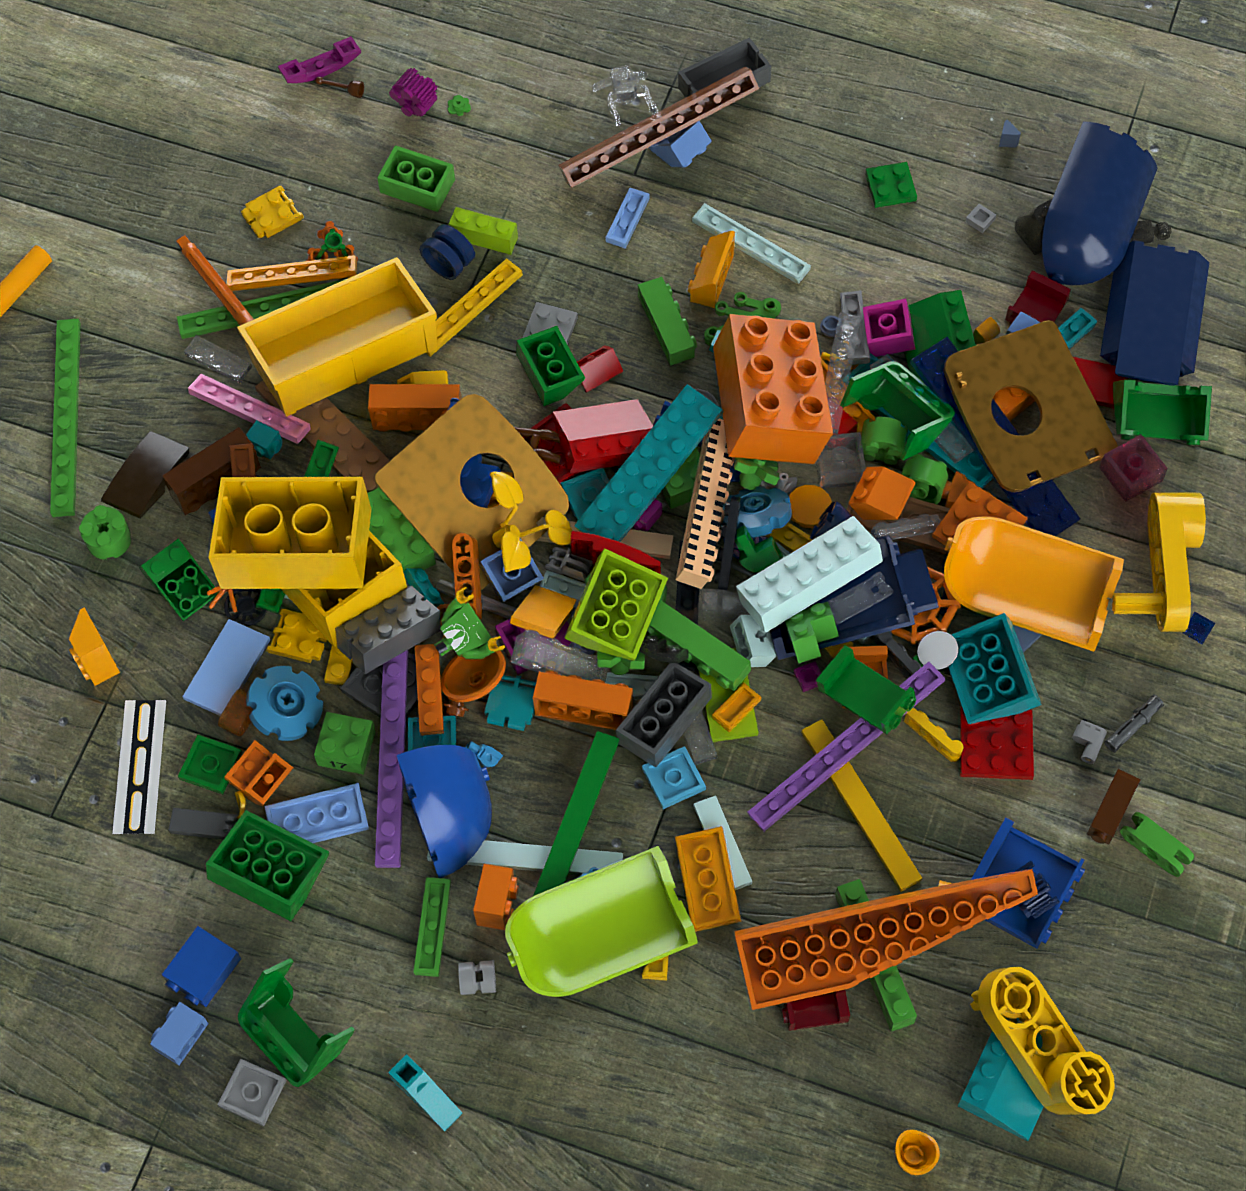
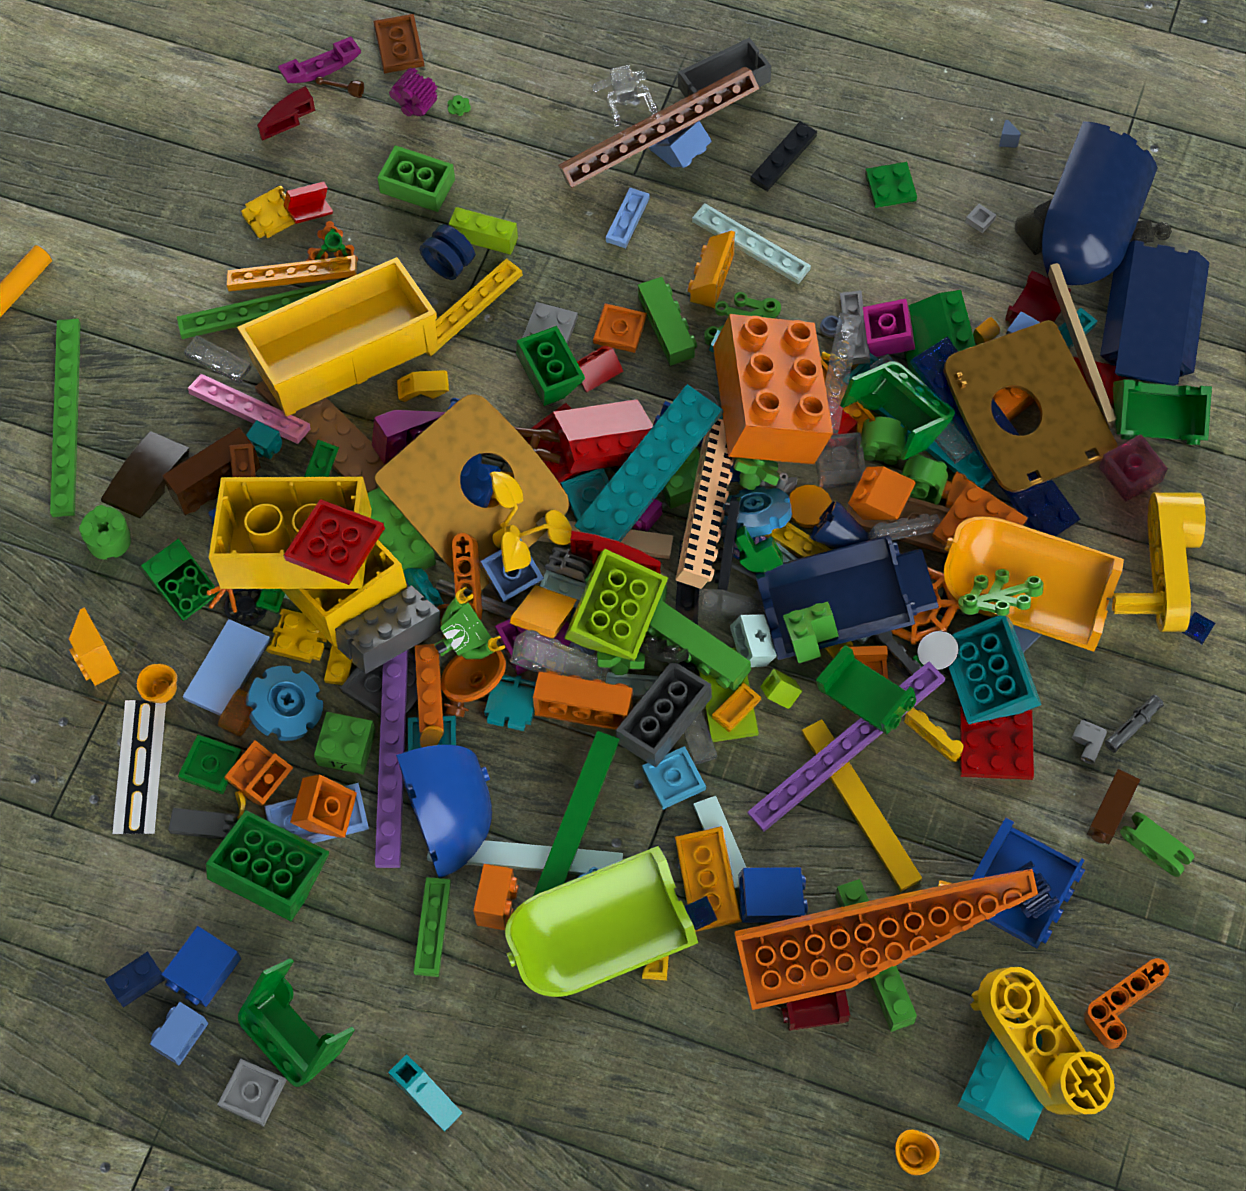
orange piece [177,235,254,325] -> none
orange brick [368,384,462,432] -> none
light grey wheel [458,960,496,995] -> none
dark azure piece [465,741,503,768] -> none
light aqua brick [736,516,883,633] -> none
magenta tile [794,661,821,692] -> none
clear plate [827,572,894,625] -> none
none -> dark blue brick [105,951,165,1008]
none -> light orange helmet [137,664,177,704]
none -> dark red slope [257,86,316,141]
none -> red panel [283,182,333,224]
none -> red plate [284,499,385,585]
none -> orange slope [290,774,357,838]
none -> magenta slope [372,410,445,465]
none -> dark orange tile [374,14,425,74]
none -> light orange brick [420,725,444,747]
none -> orange tile [593,304,647,353]
none -> clear blue plate [684,896,718,930]
none -> blue brick [738,867,808,922]
none -> black plate [750,121,817,192]
none -> lime panel [760,668,802,709]
none -> bright green plant [958,569,1043,616]
none -> tan tile [1048,263,1116,429]
none -> orange beam [1084,958,1169,1049]

